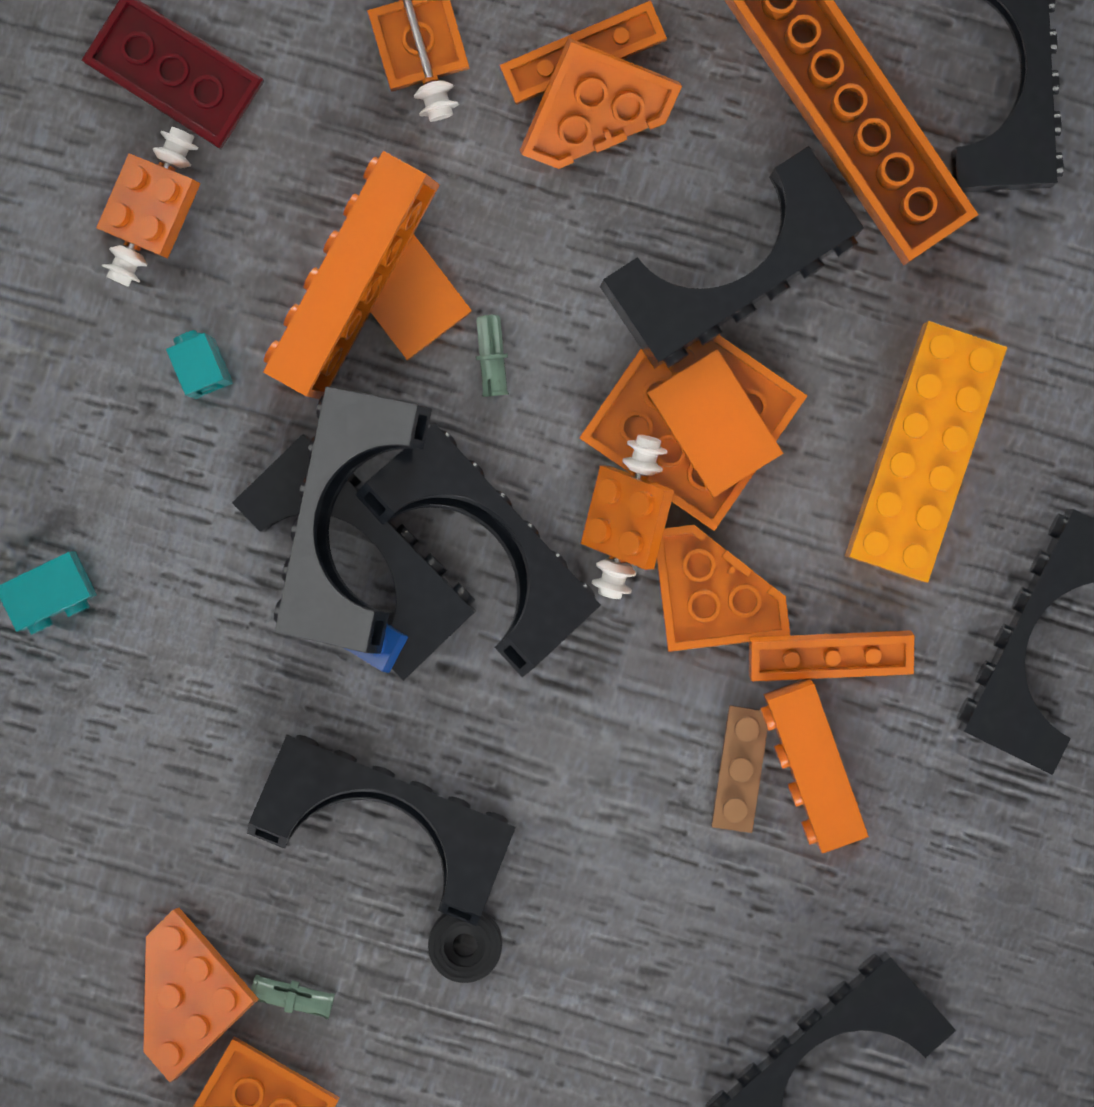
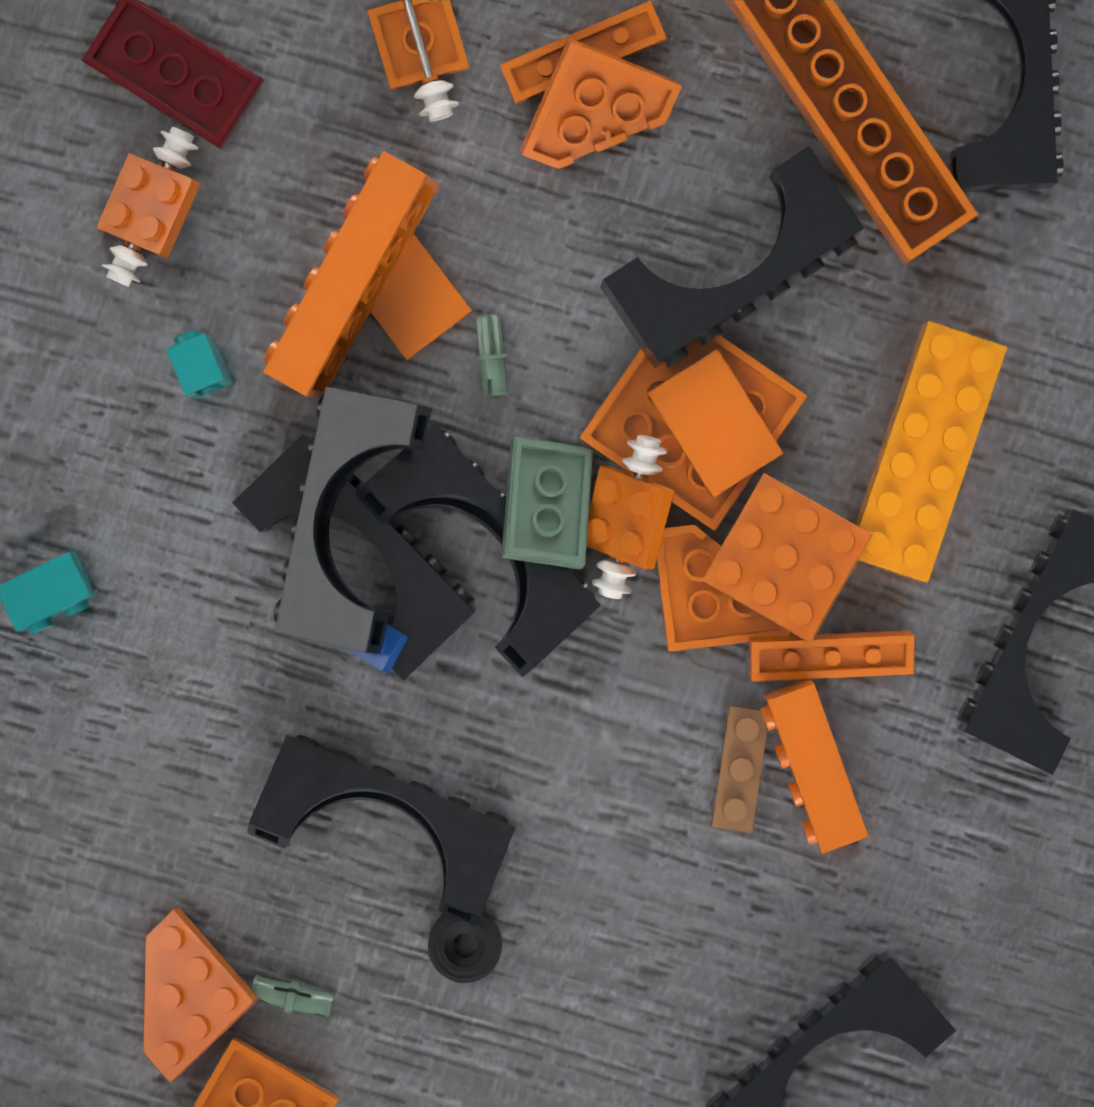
none -> sand green tile [501,436,593,569]
none -> orange plate [702,473,873,643]

